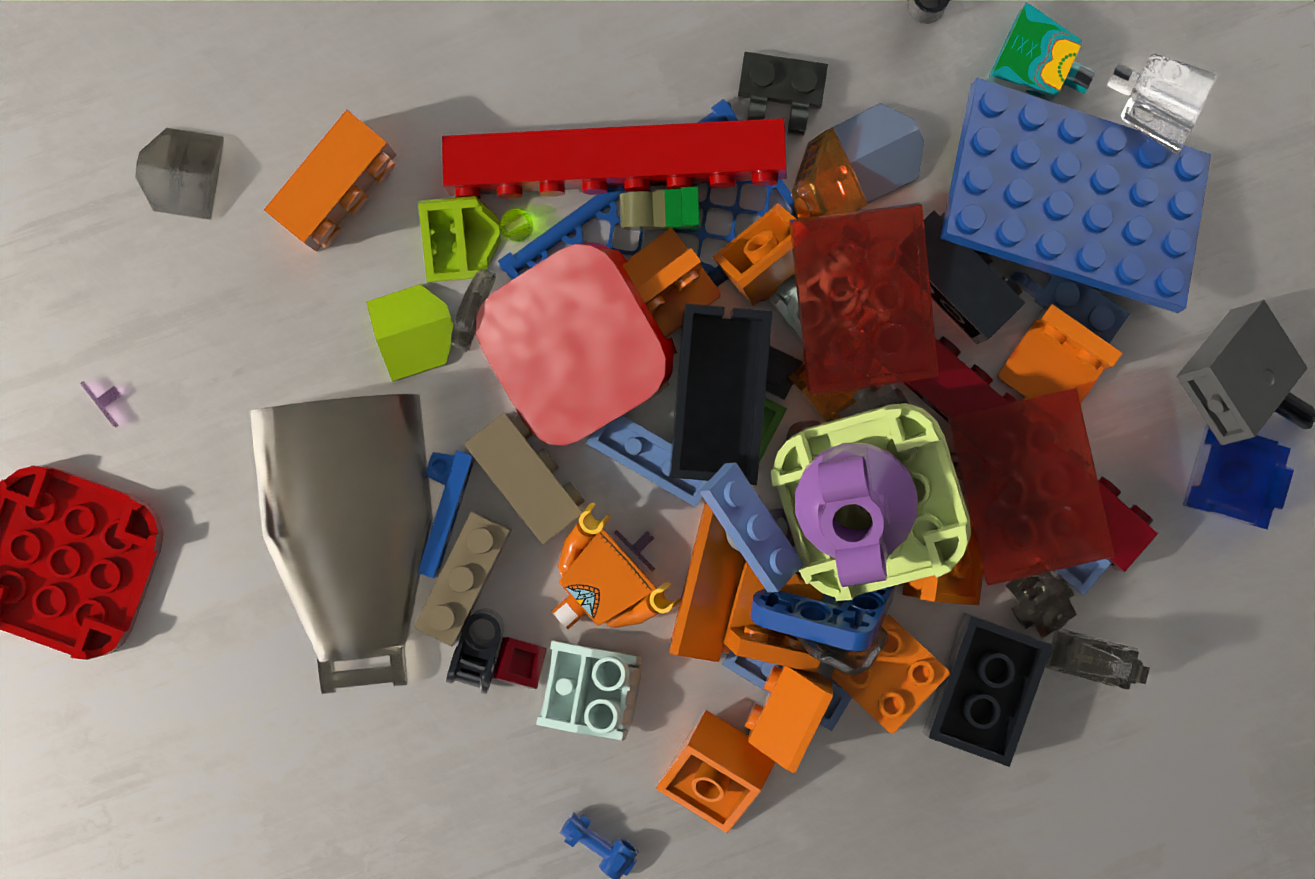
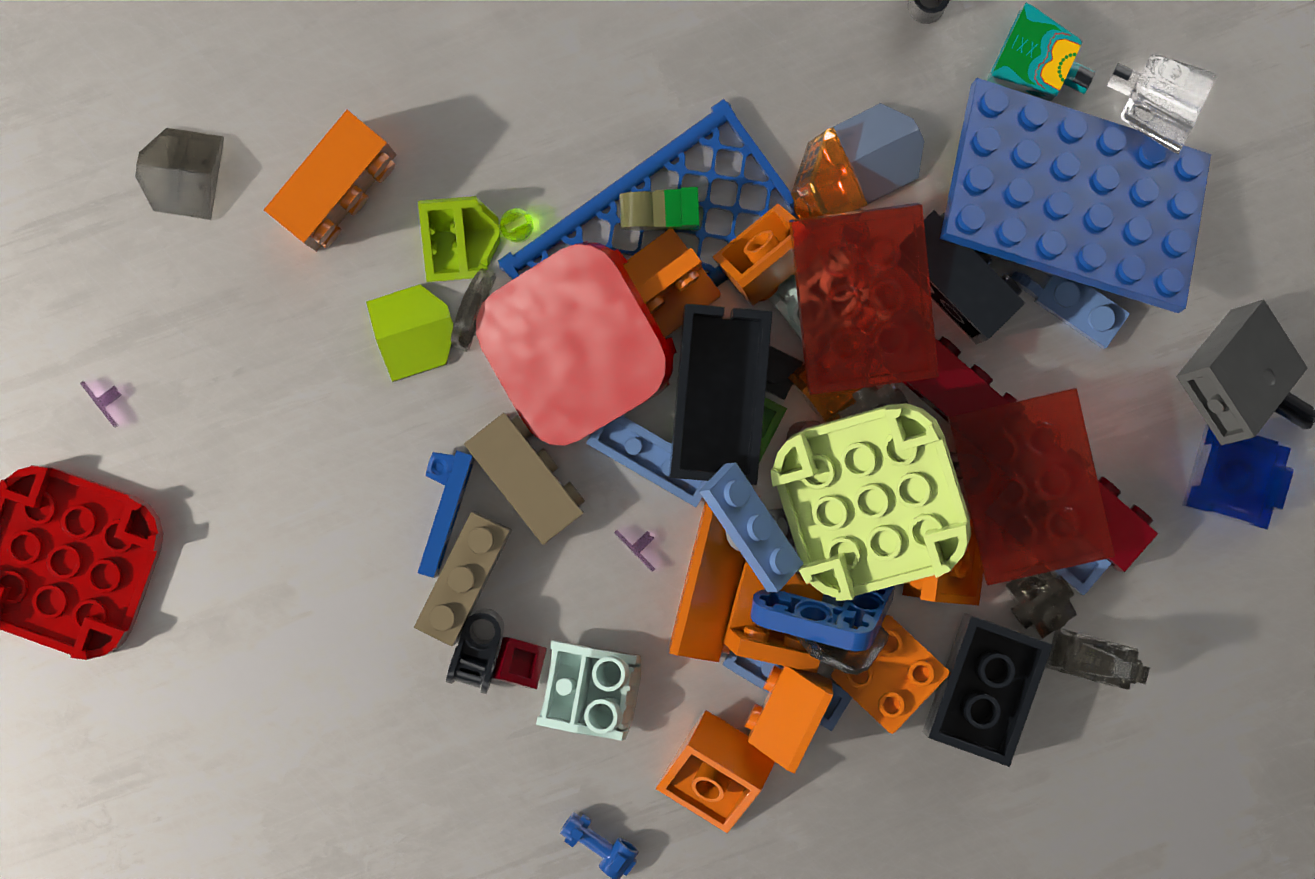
clear smoke windscreen [250,394,433,694] -> none
red brick [442,118,787,199] -> none
orange torso [551,503,681,629] -> none
pearl dark grey plate [738,52,828,136] -> none
medium lavender piece [795,443,917,587] -> none
orange bracket [997,304,1123,423] -> none

